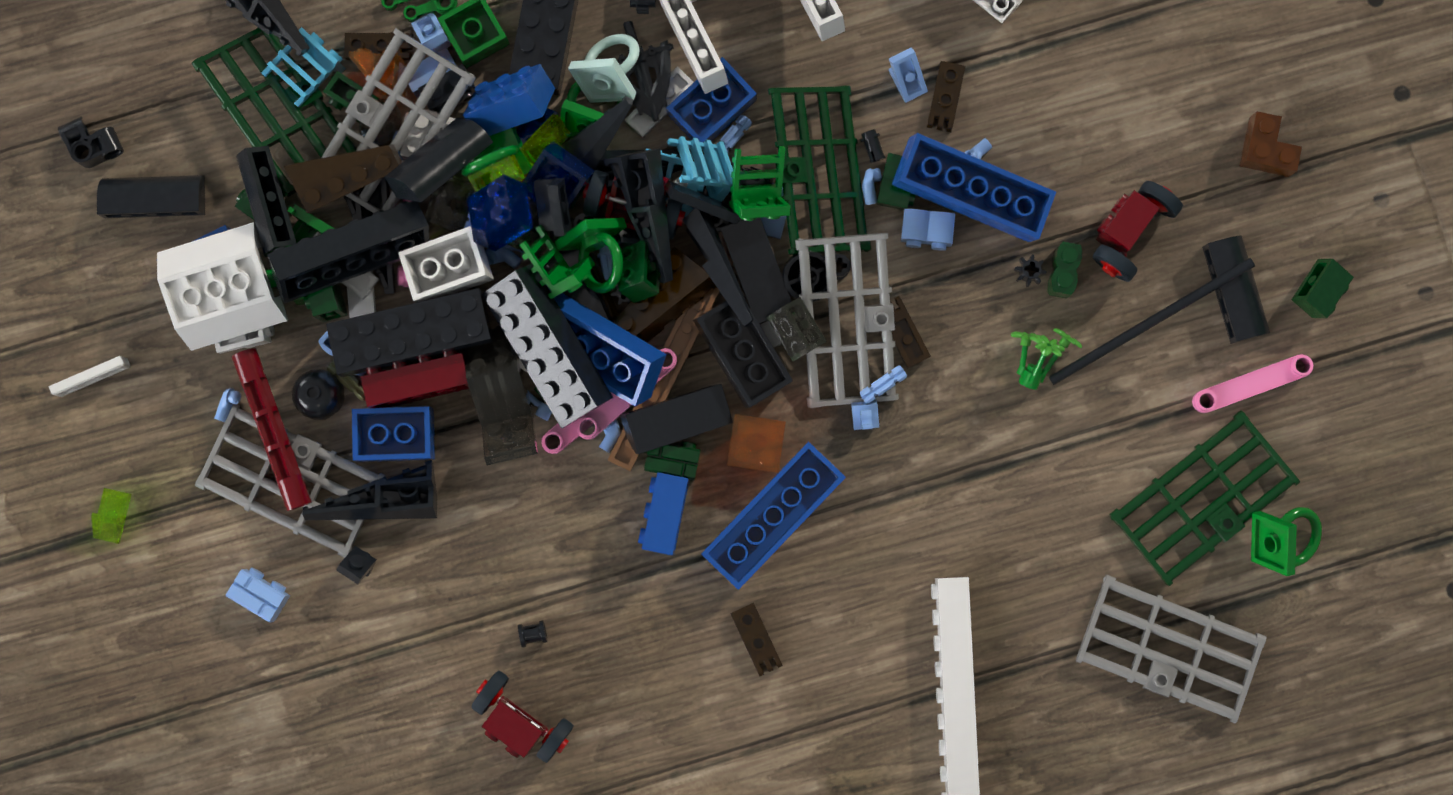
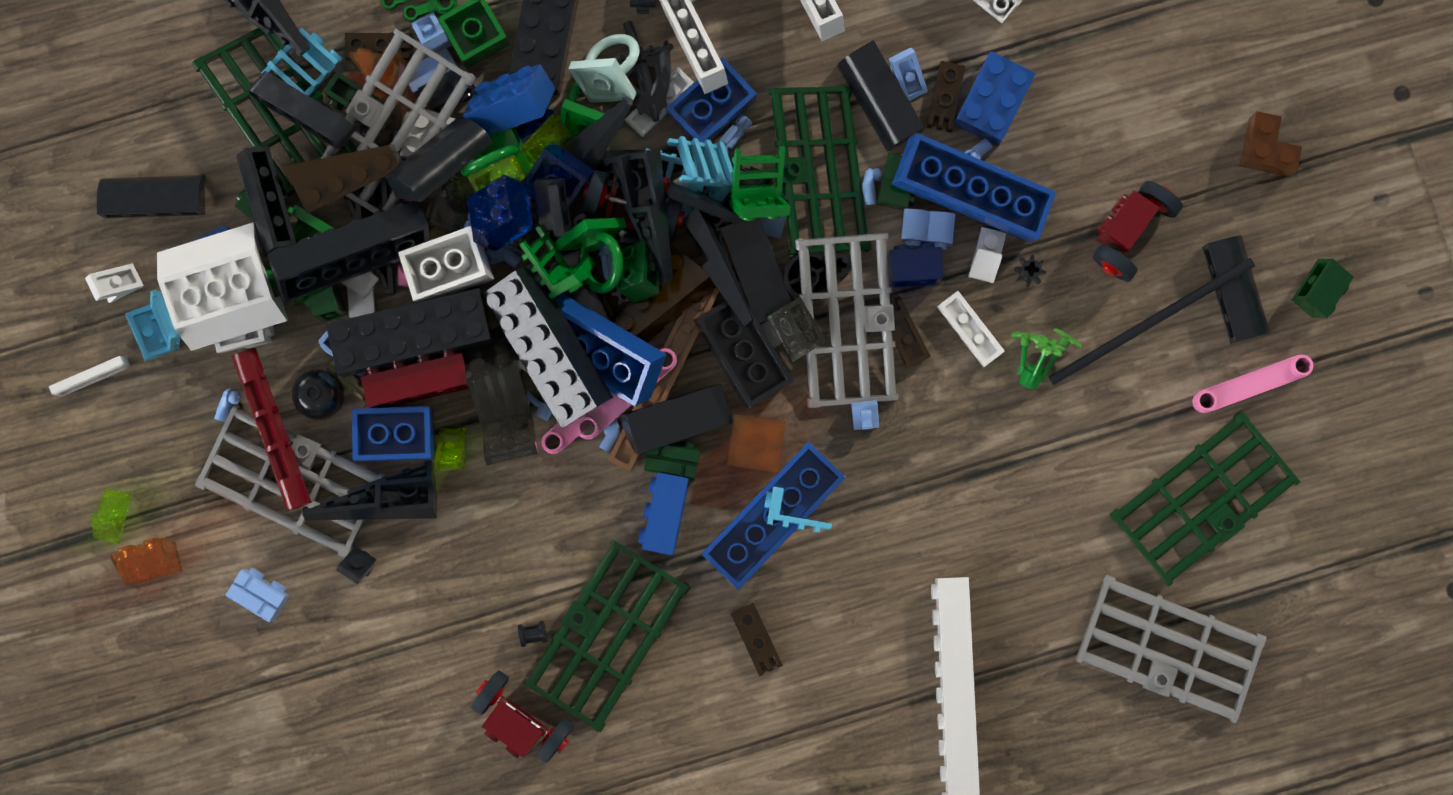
black piece [58,116,124,168] -> none
black pin [860,129,886,163] -> none
light blue axle [860,365,907,404] -> none
dark green brick [1047,241,1082,299] -> none
green tile [1251,507,1322,576] -> none
none -> white slope [85,263,144,303]
none -> clear orange slope [110,537,183,585]
none -> medium azure plate [125,290,181,362]
none -> black beam [248,71,356,150]
none -> clear neon green slope [434,428,466,470]
none -> dark green door [523,539,691,732]
none -> medium azure plate [764,487,832,533]
none -> black brick [837,40,924,152]
none -> clear blue brick [887,243,944,288]
none -> white plate [937,291,1005,368]
none -> blue brick [953,51,1036,147]
none -> white slope [968,227,1006,283]

